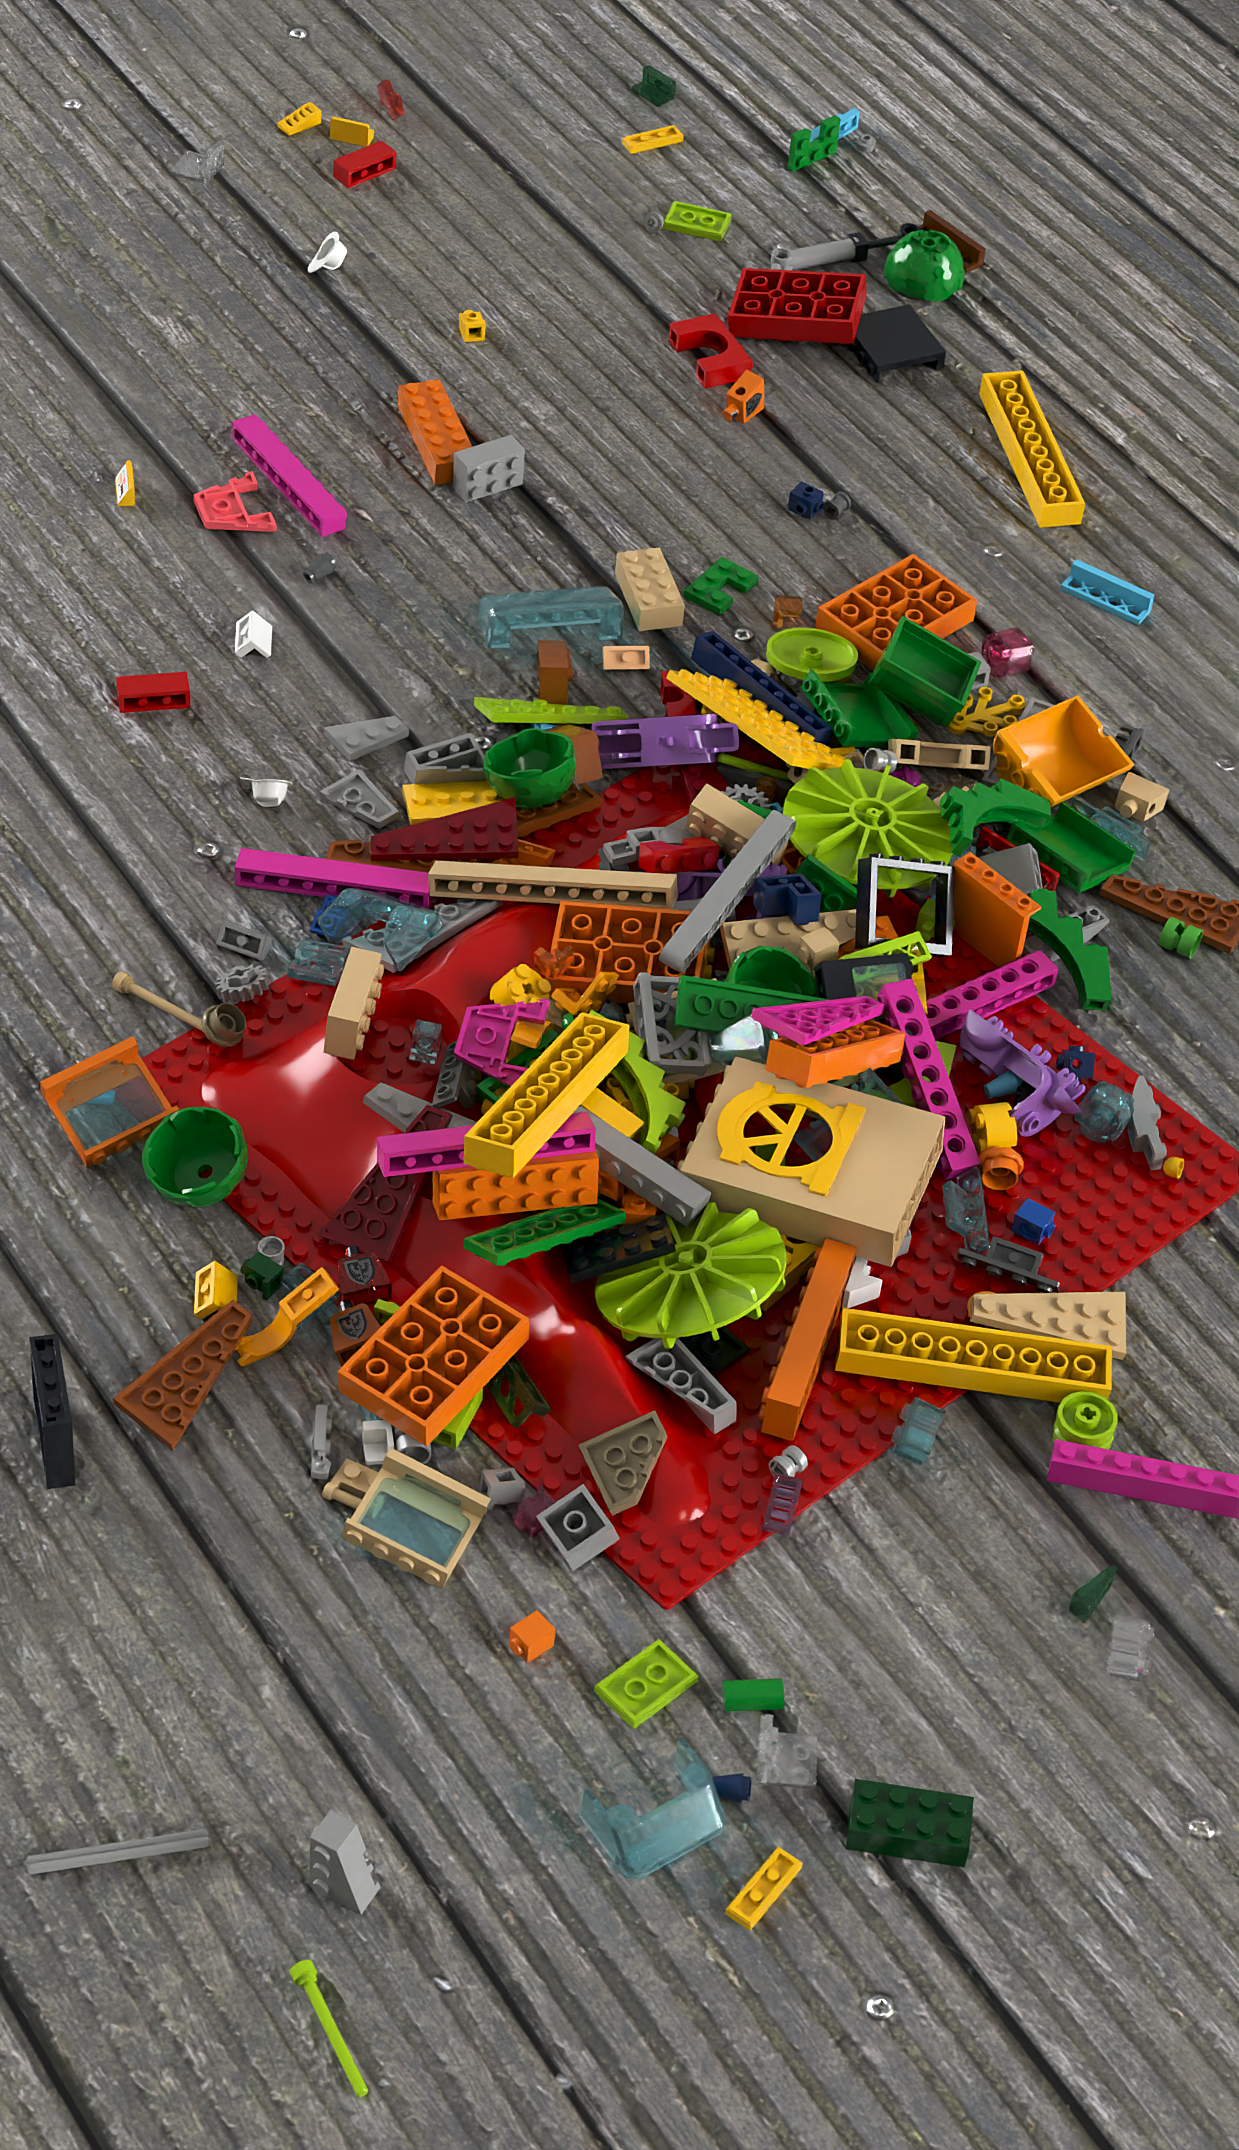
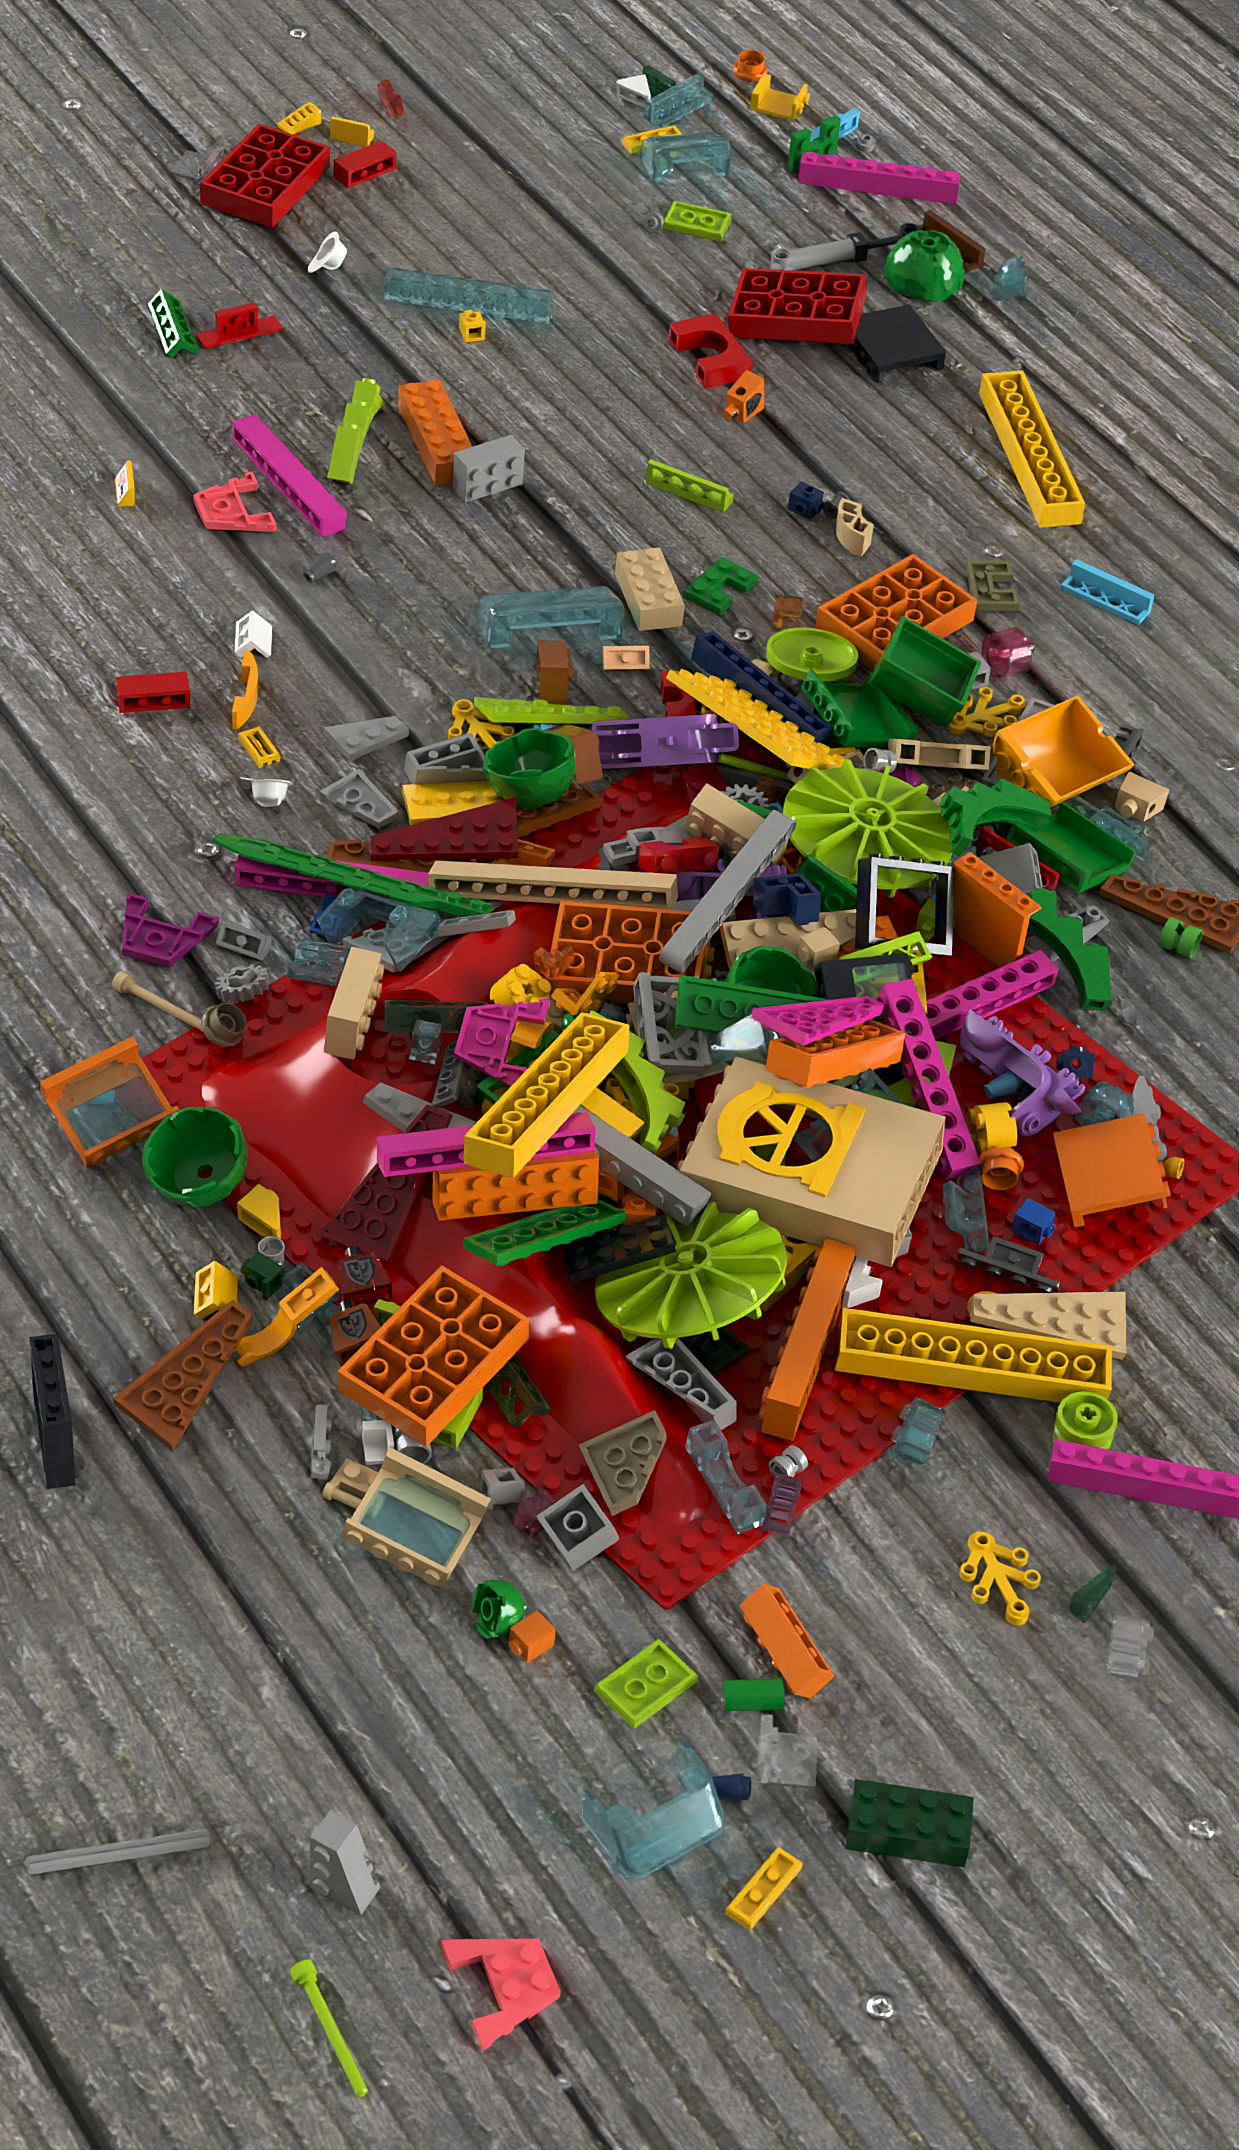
none -> magenta wing [122,893,219,968]
none -> green fence [148,289,199,358]
none -> red bracket [196,302,282,349]
none -> red brick [200,123,330,228]
none -> green plate [212,833,493,917]
none -> light orange slope [232,650,258,730]
none -> yellow slope [237,1184,281,1239]
none -> yellow tile [238,726,281,768]
none -> lime arch [327,378,386,485]
none -> clear light blue brick [384,267,554,324]
none -> fence [384,1000,488,1033]
none -> light grey tile [436,910,516,937]
none -> coral wing [441,1939,560,2050]
none -> yellow plant [448,699,515,749]
none -> green cylinder [472,1580,526,1639]
none -> white slope [616,74,652,111]
none -> clear light blue windscreen [640,132,732,182]
none -> clear light blue fence [644,73,715,128]
none -> lime fence [646,459,734,513]
none -> clear light blue arch [685,1420,767,1534]
none -> orange piece [733,49,768,83]
none -> orange brick [739,1583,835,1699]
none -> yellow panel [750,73,810,121]
none -> dark pink brick [798,152,961,204]
none -> tan brick [835,498,874,557]
none -> yellow plant [959,1532,1041,1626]
none -> olive plate [965,560,1020,611]
none -> clear light blue cylinder [995,256,1029,298]
none -> orange panel [1053,1113,1170,1228]

